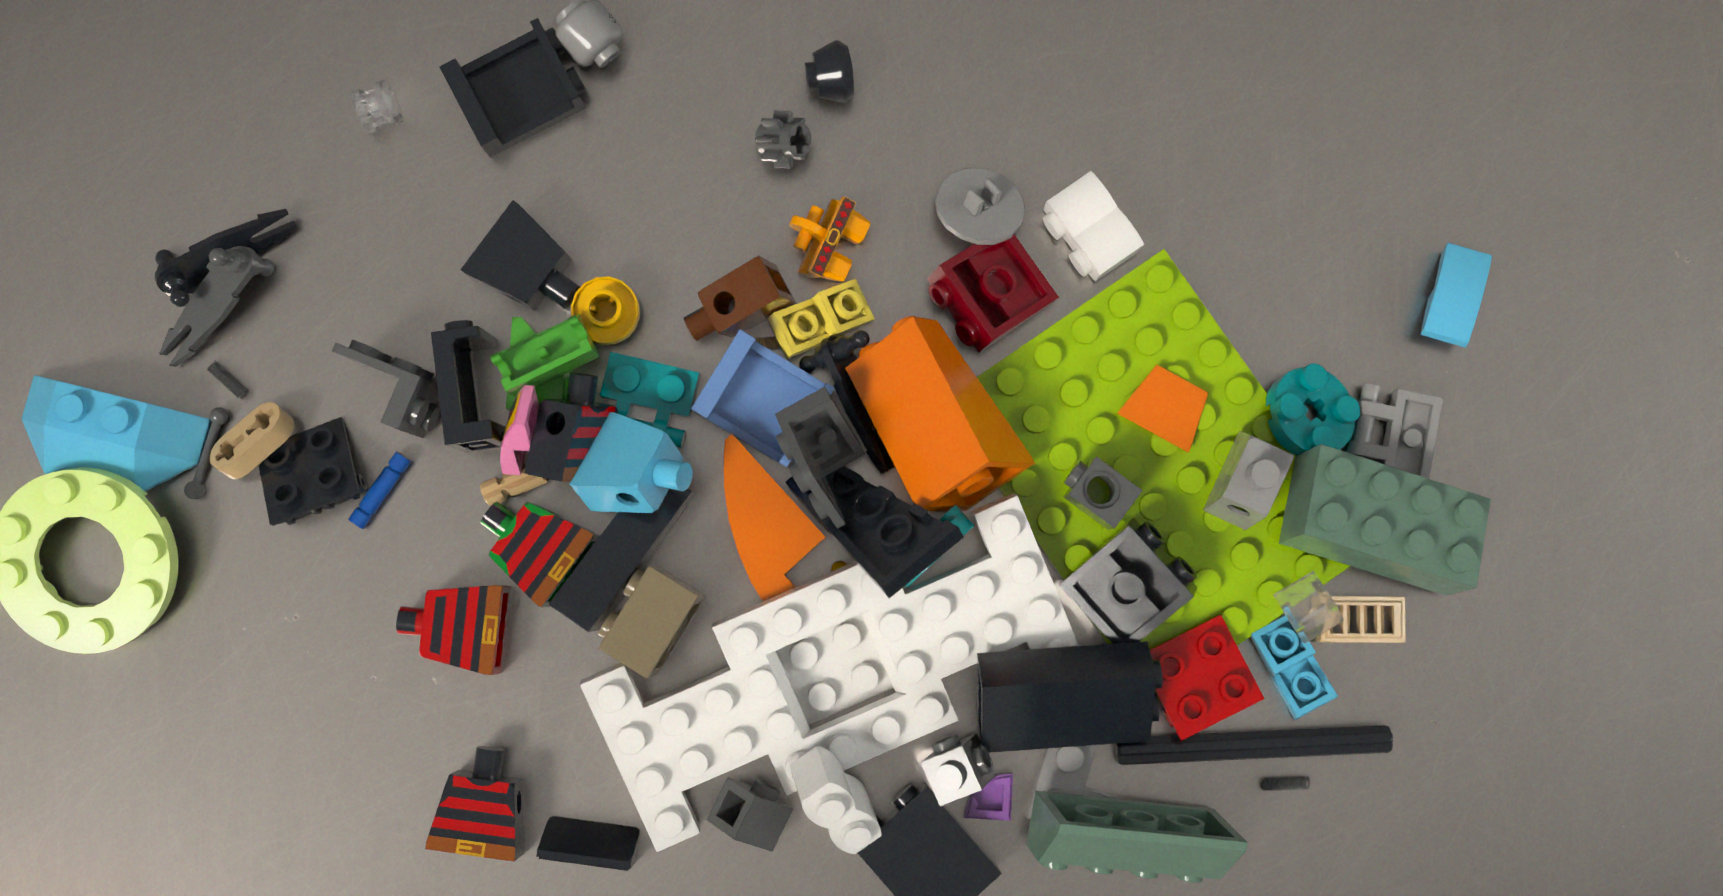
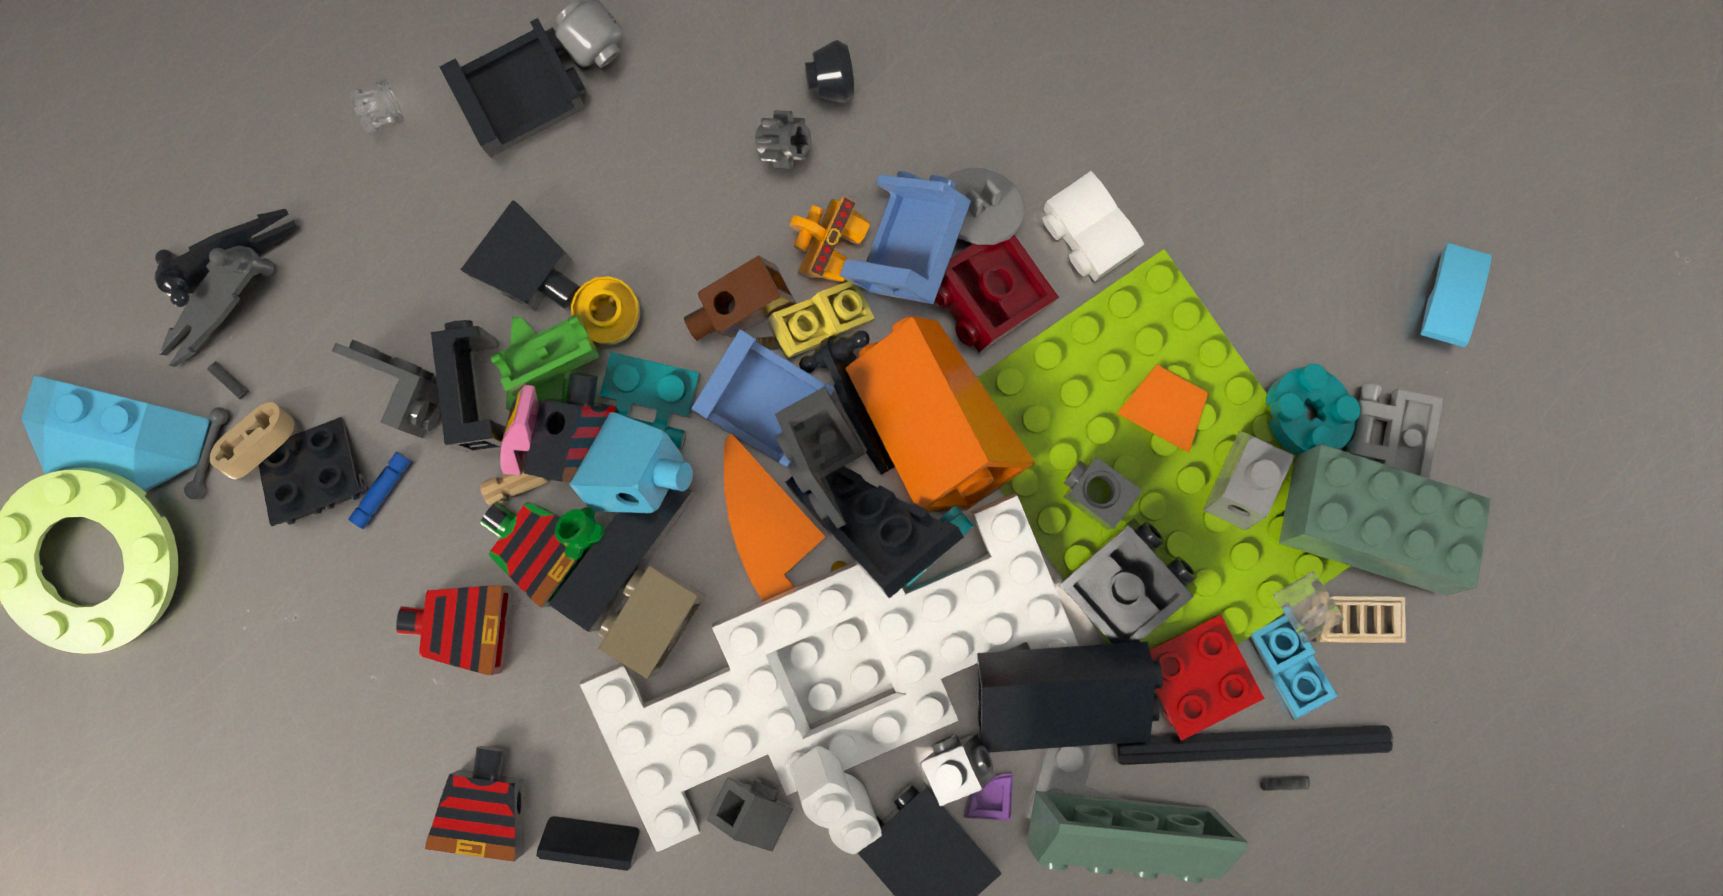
none -> green plate [555,507,604,560]
none -> medium blue panel [840,171,971,304]

